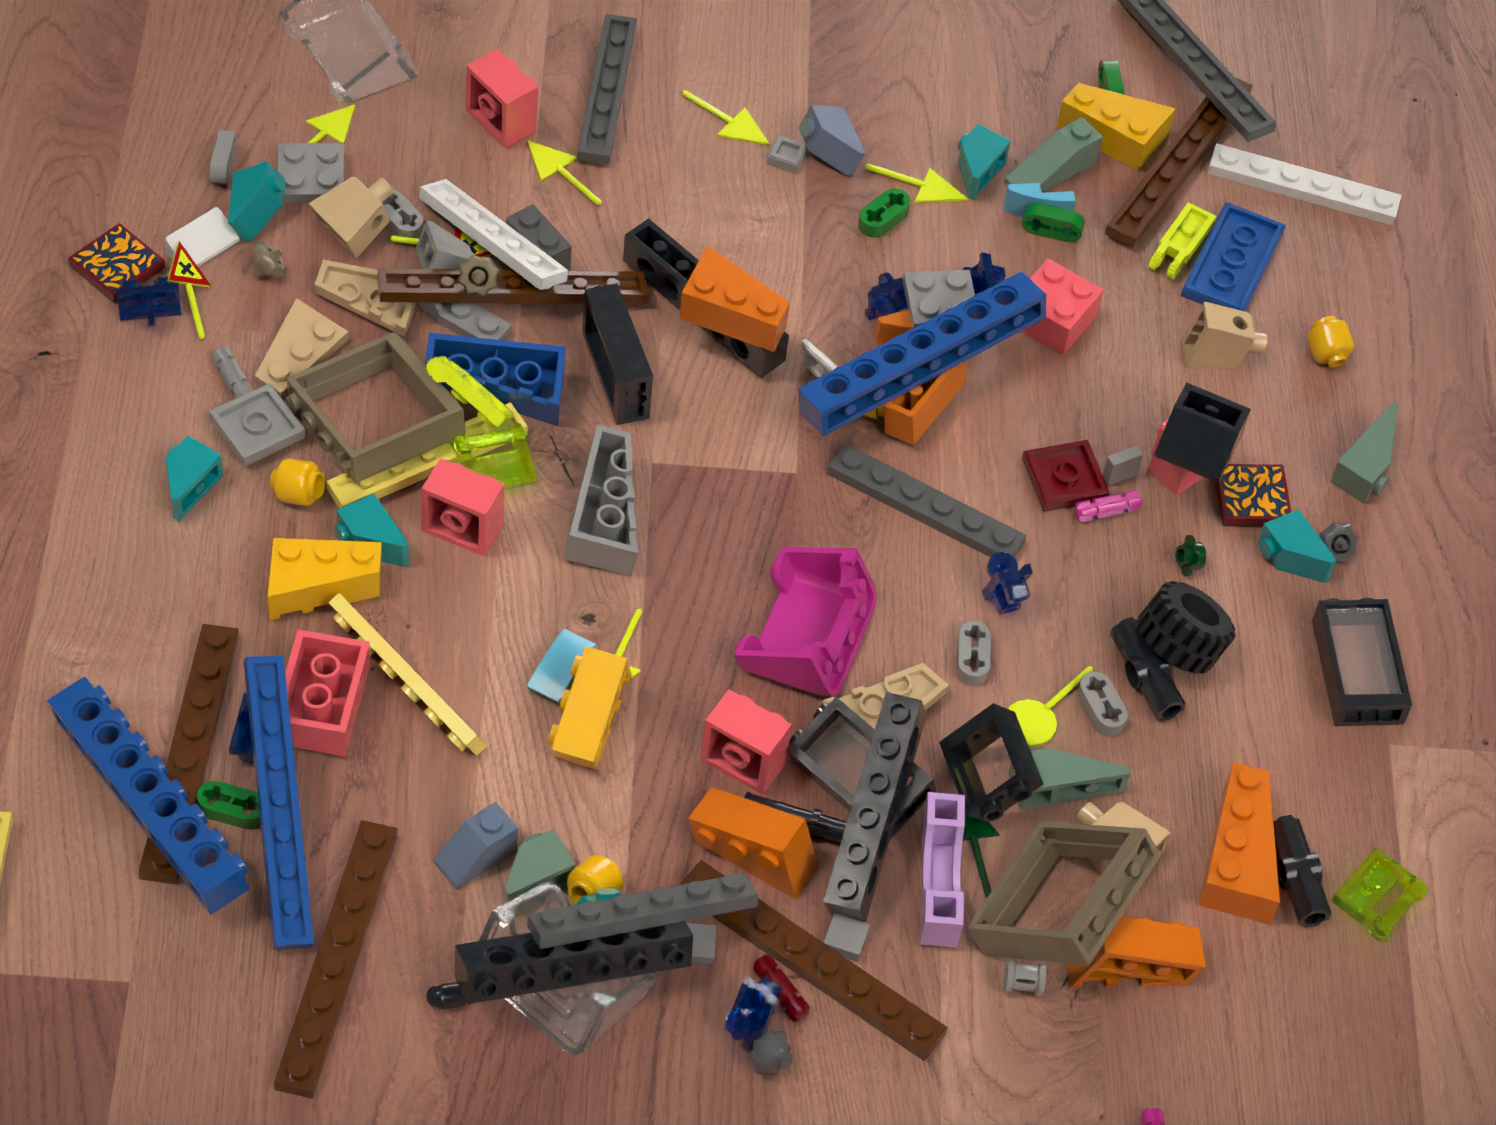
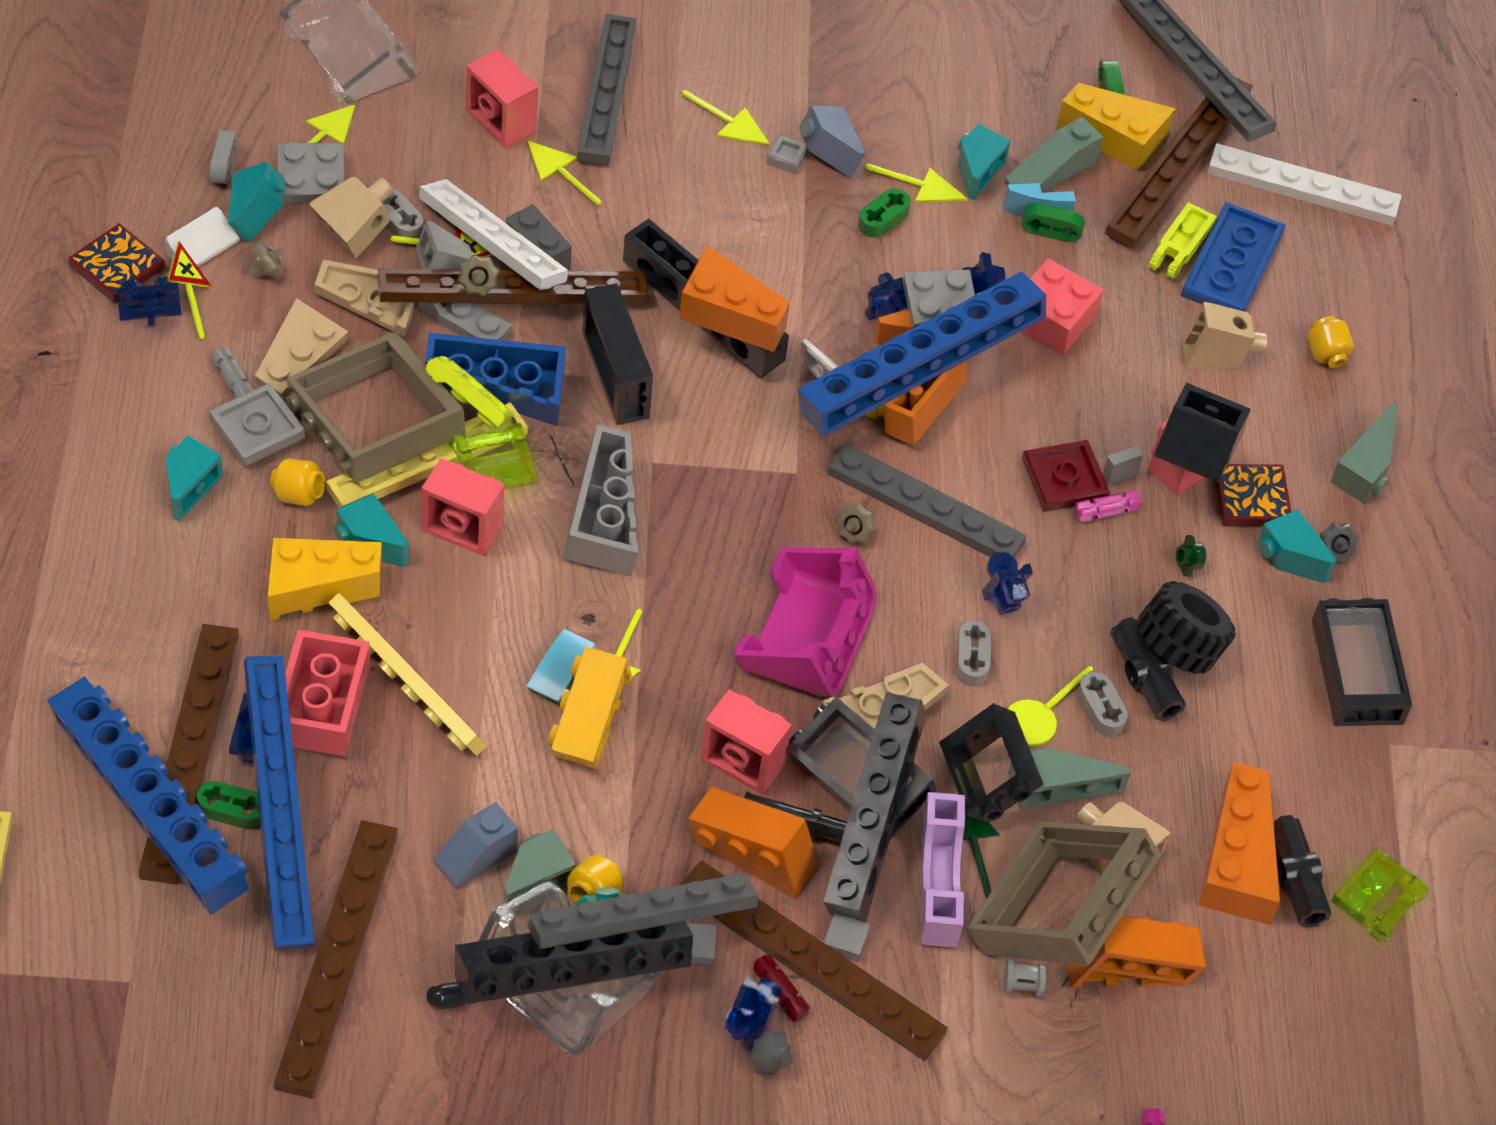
none -> dark tan piece [836,503,877,545]

